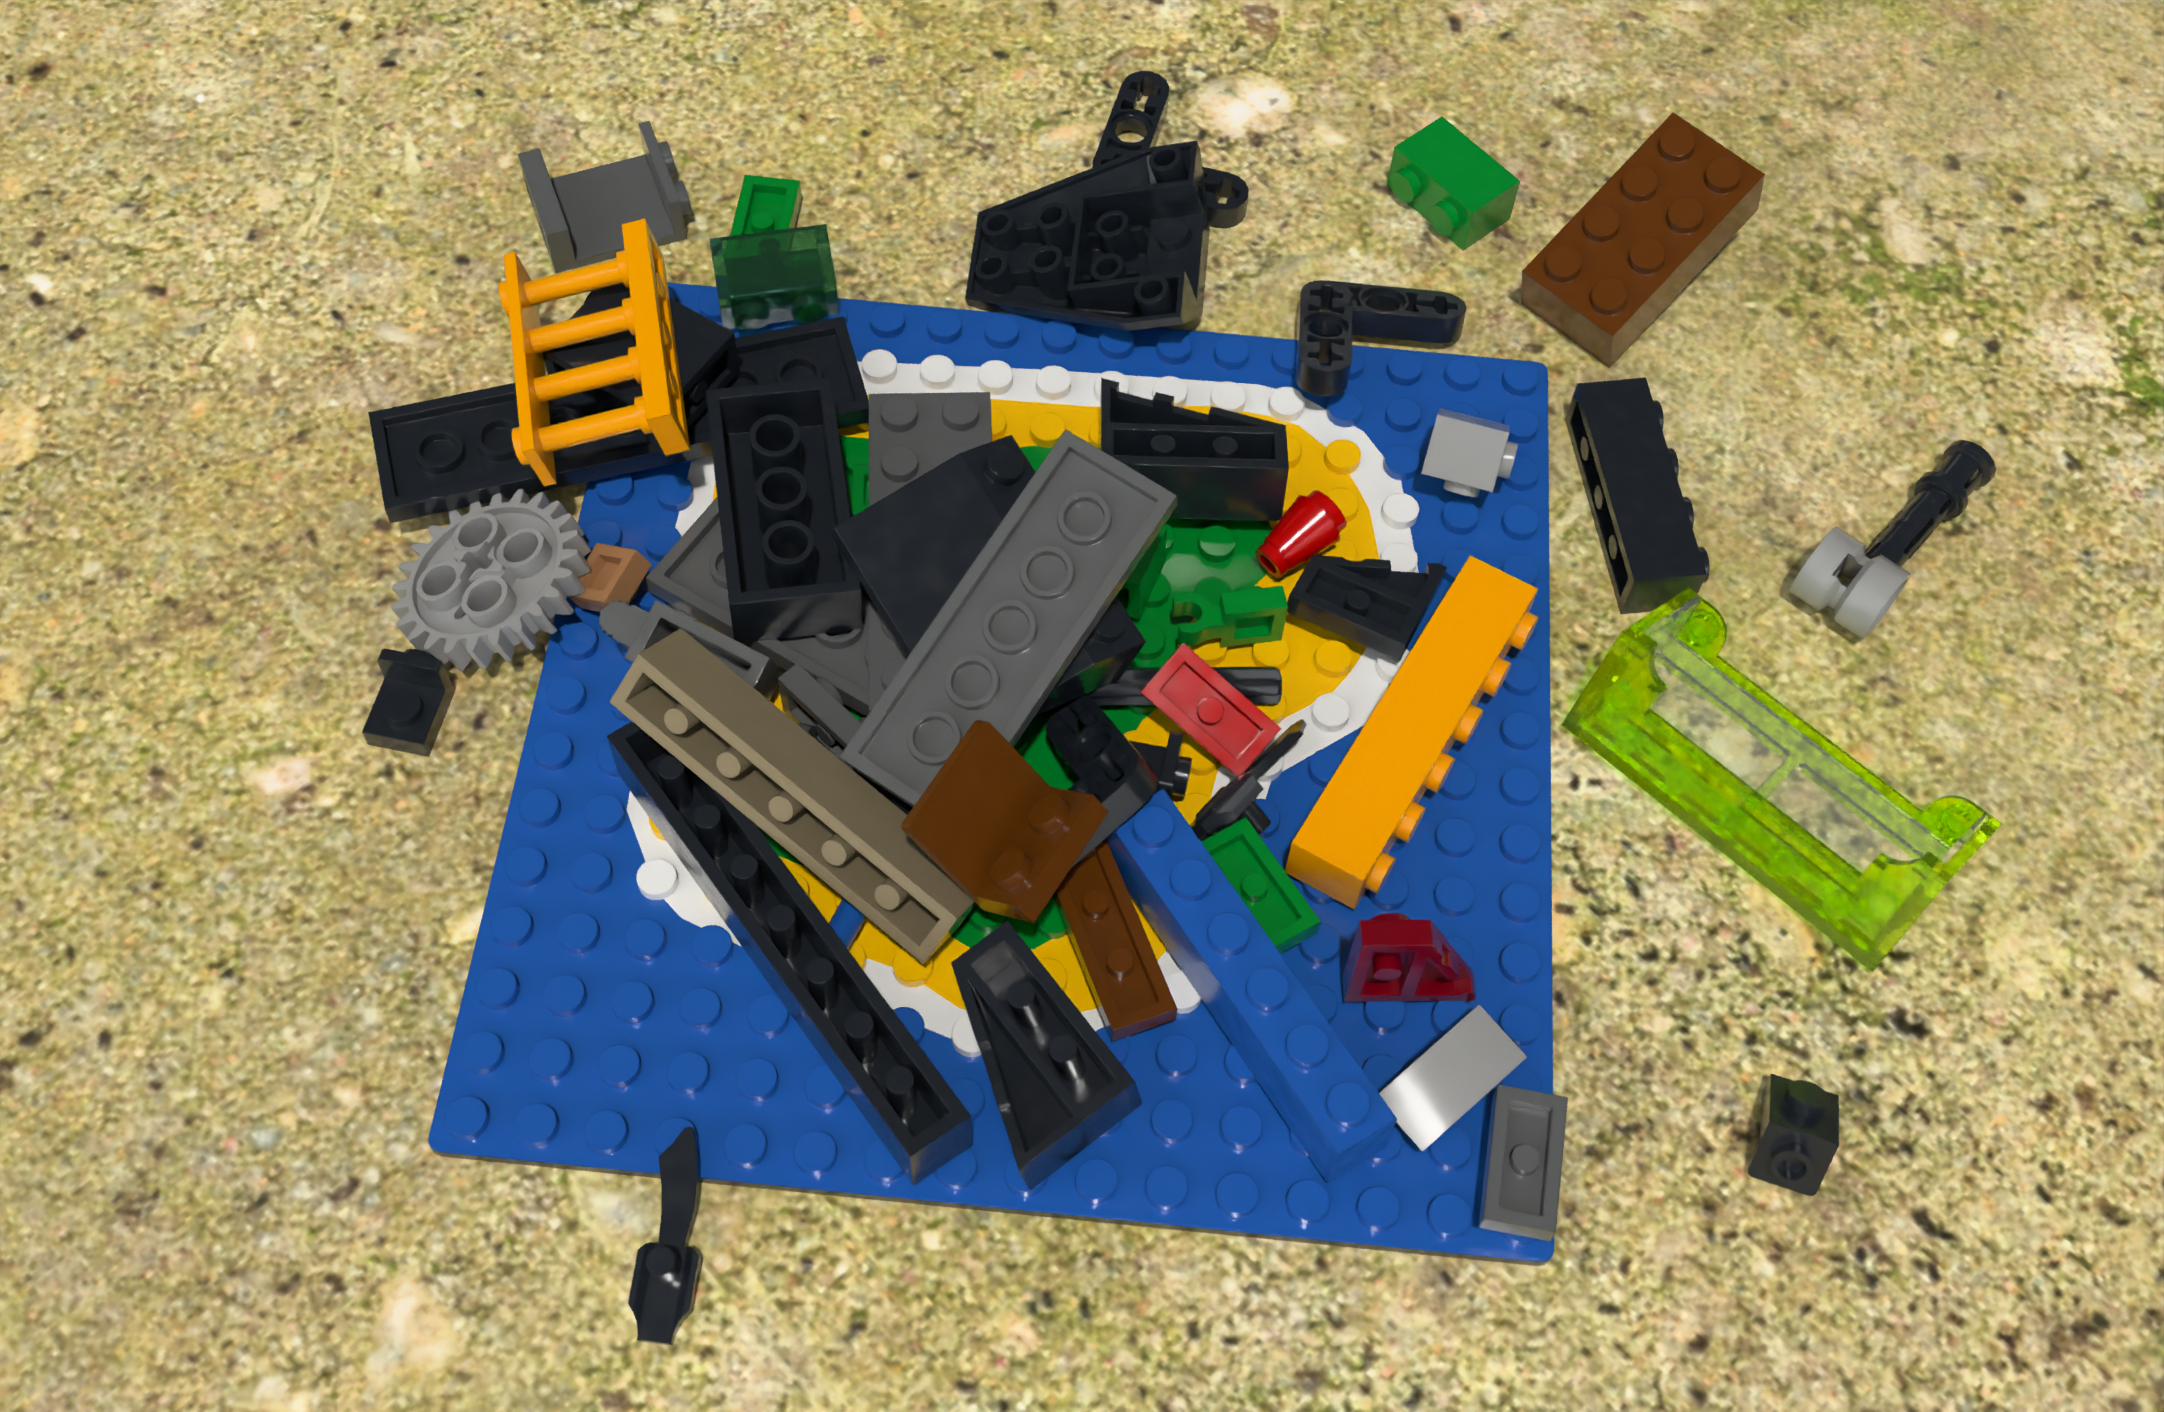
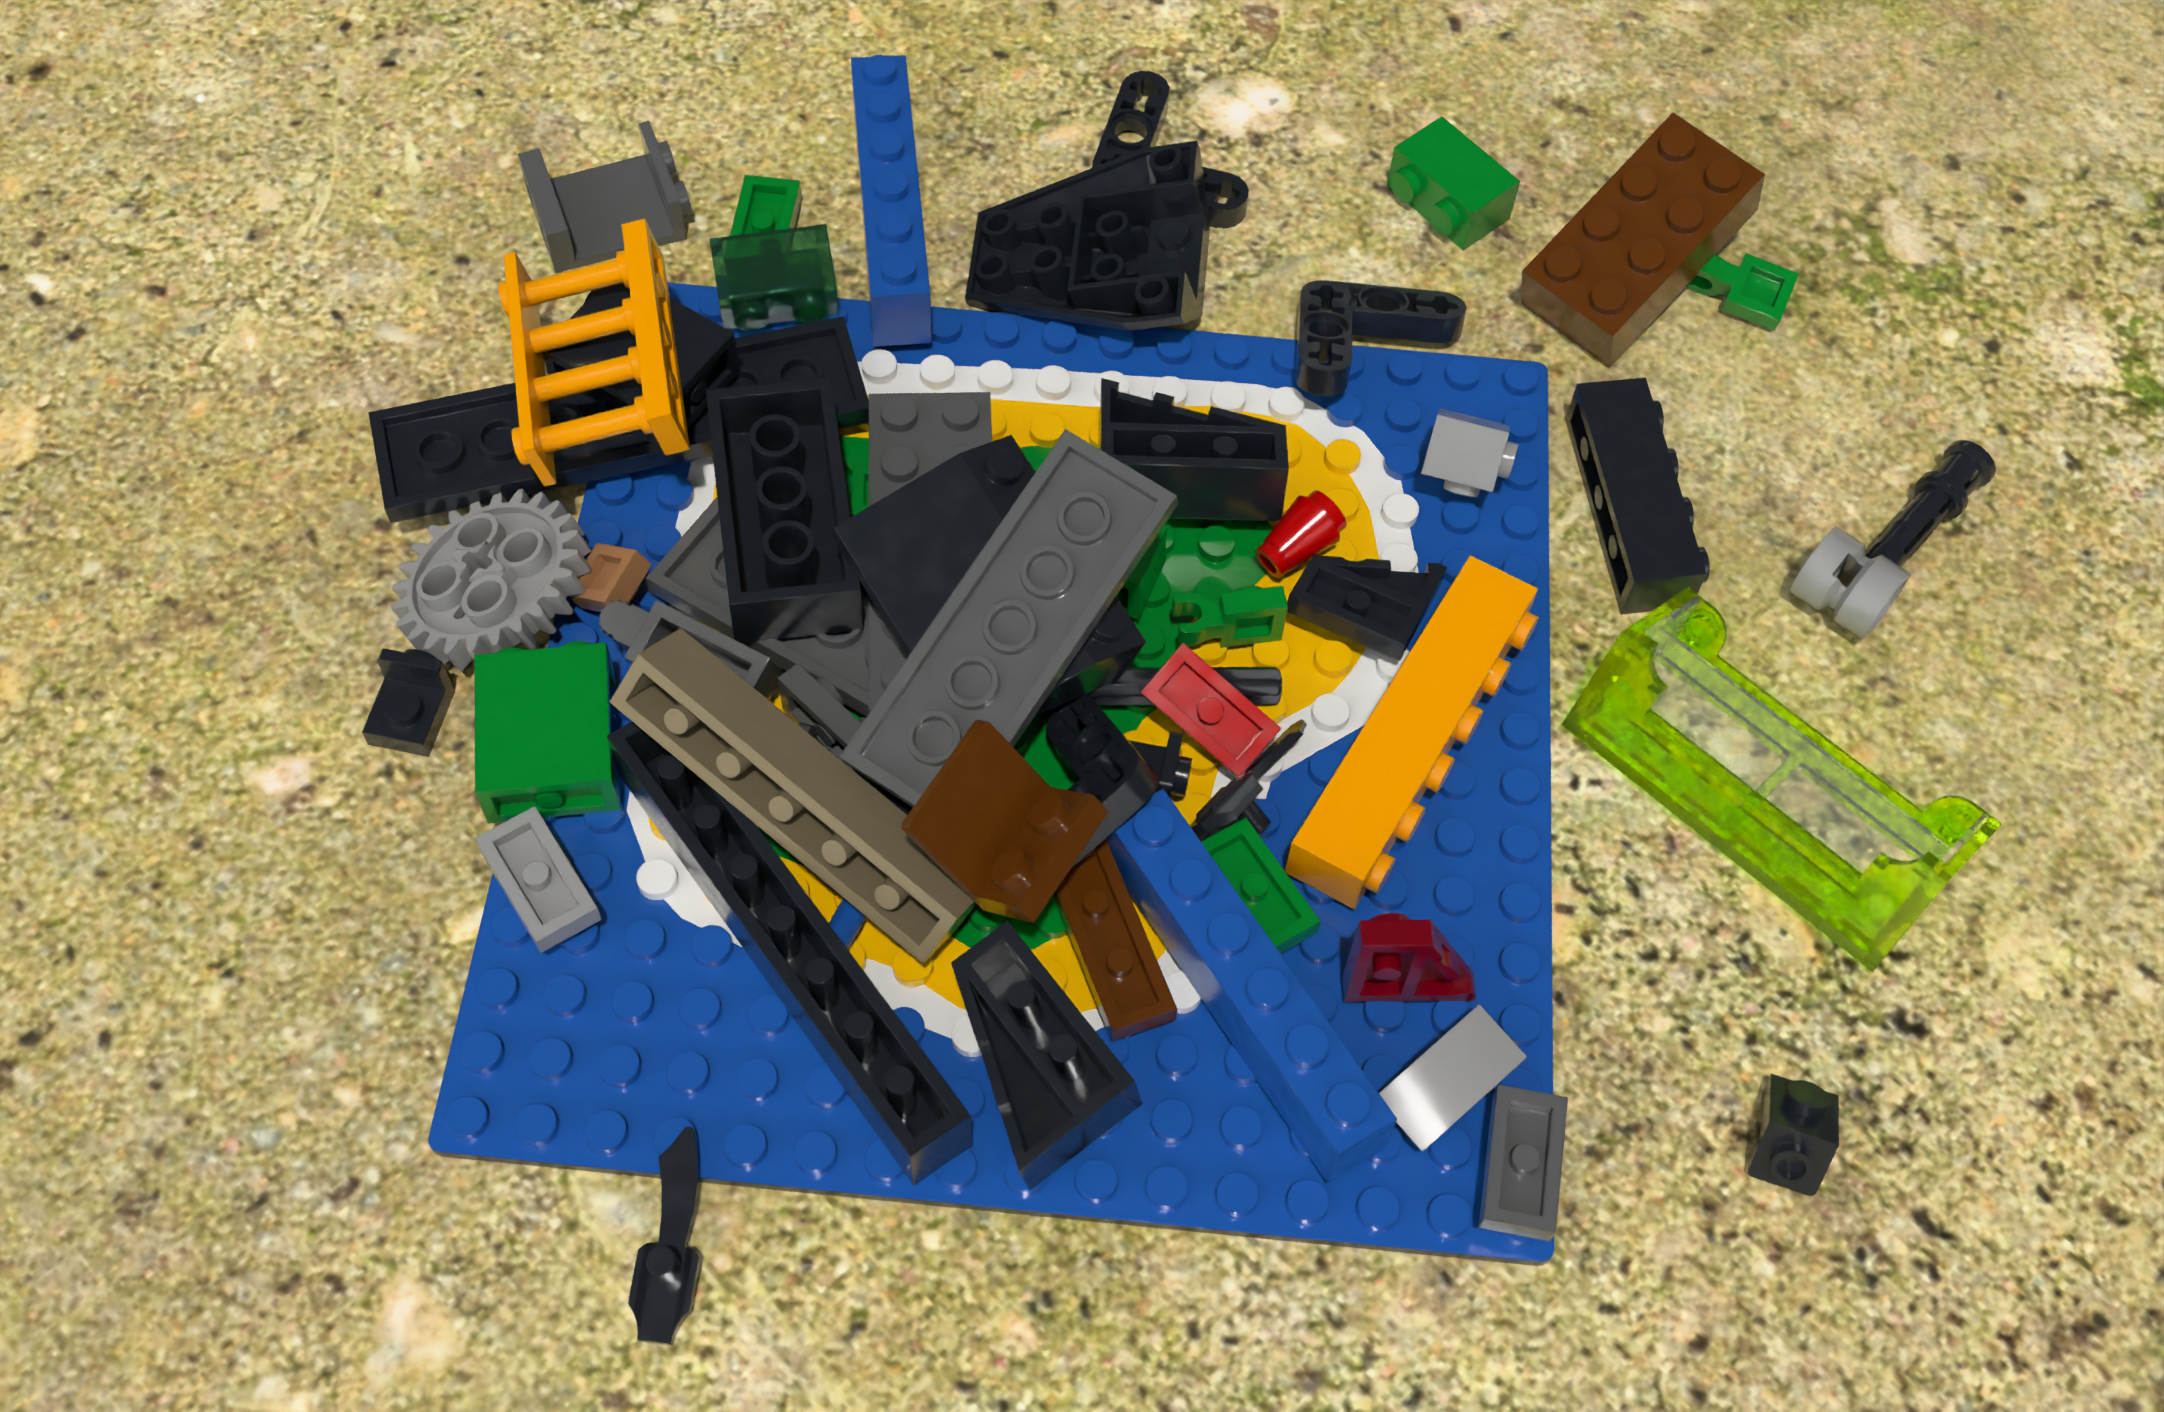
none -> green panel [474,641,621,823]
none -> light grey plate [474,806,602,953]
none -> blue brick [851,55,932,346]
none -> green plate [1687,253,1799,331]

